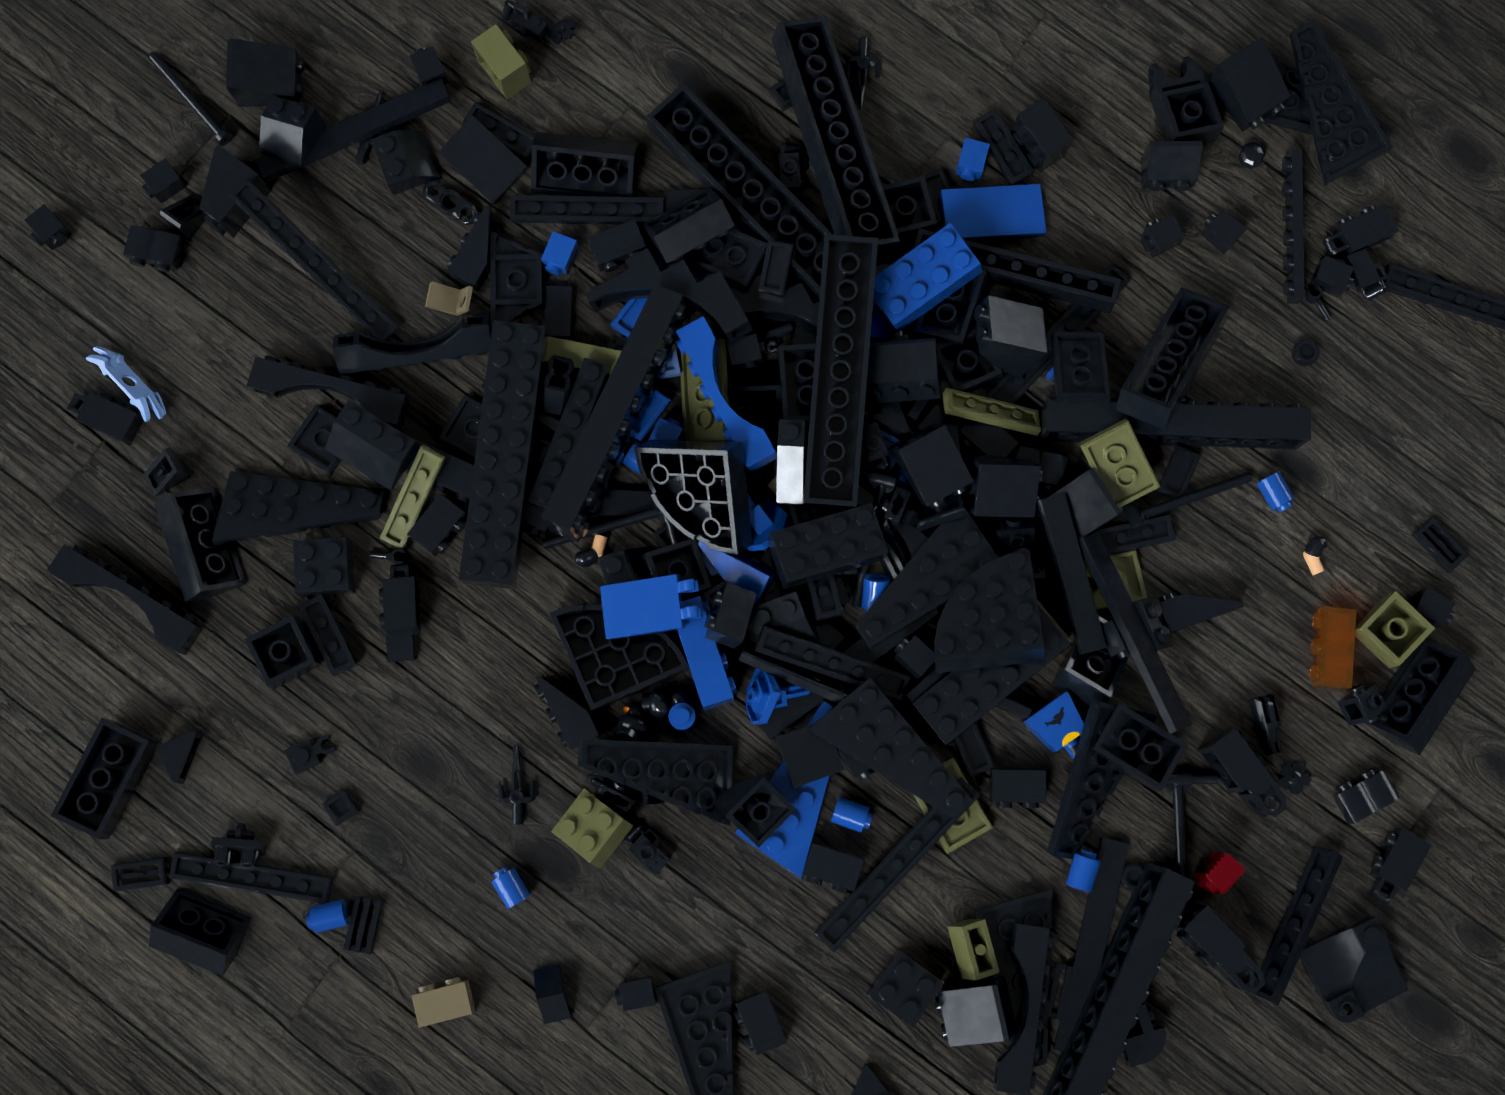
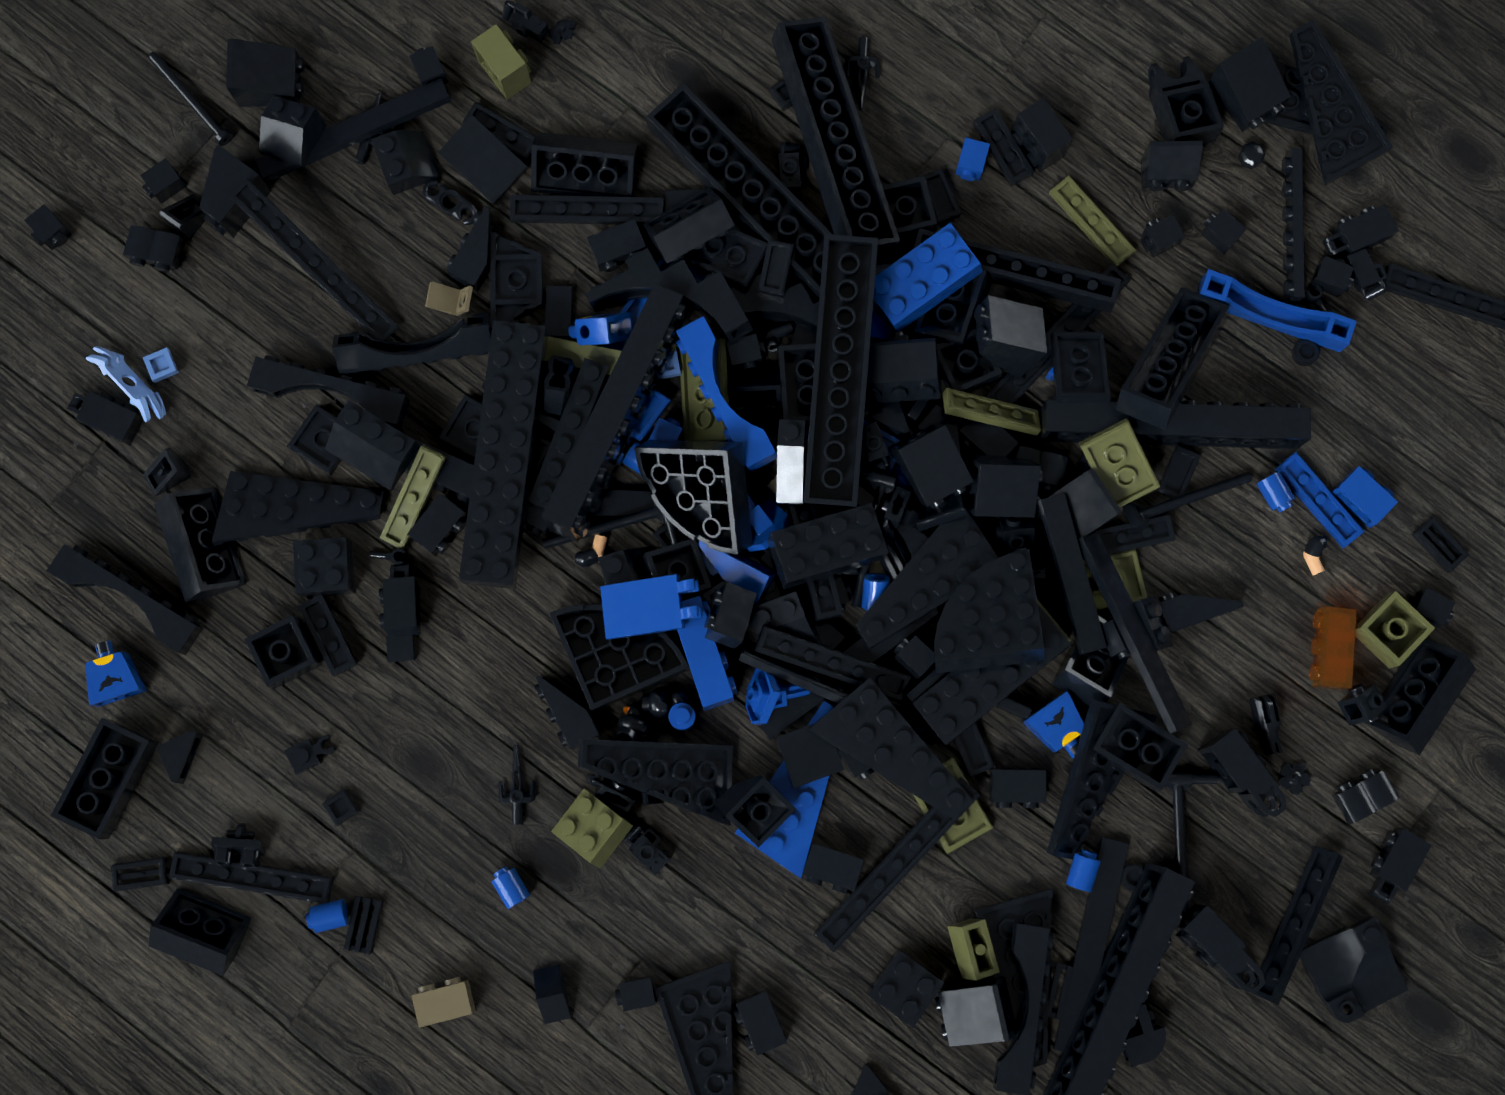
blue brick [541,231,579,275] -> none
blue brick [830,796,873,832] -> none
blue tile [940,184,1047,240] -> none
dark red brick [1194,853,1246,894] -> none
none -> blue torso [85,641,147,707]
none -> medium blue plate [143,347,179,383]
none -> blue torso [568,312,634,345]
none -> olive tile [1049,175,1136,267]
none -> blue arch [1196,269,1357,352]
none -> blue tile [1275,452,1365,549]
none -> blue brick [1331,466,1398,528]

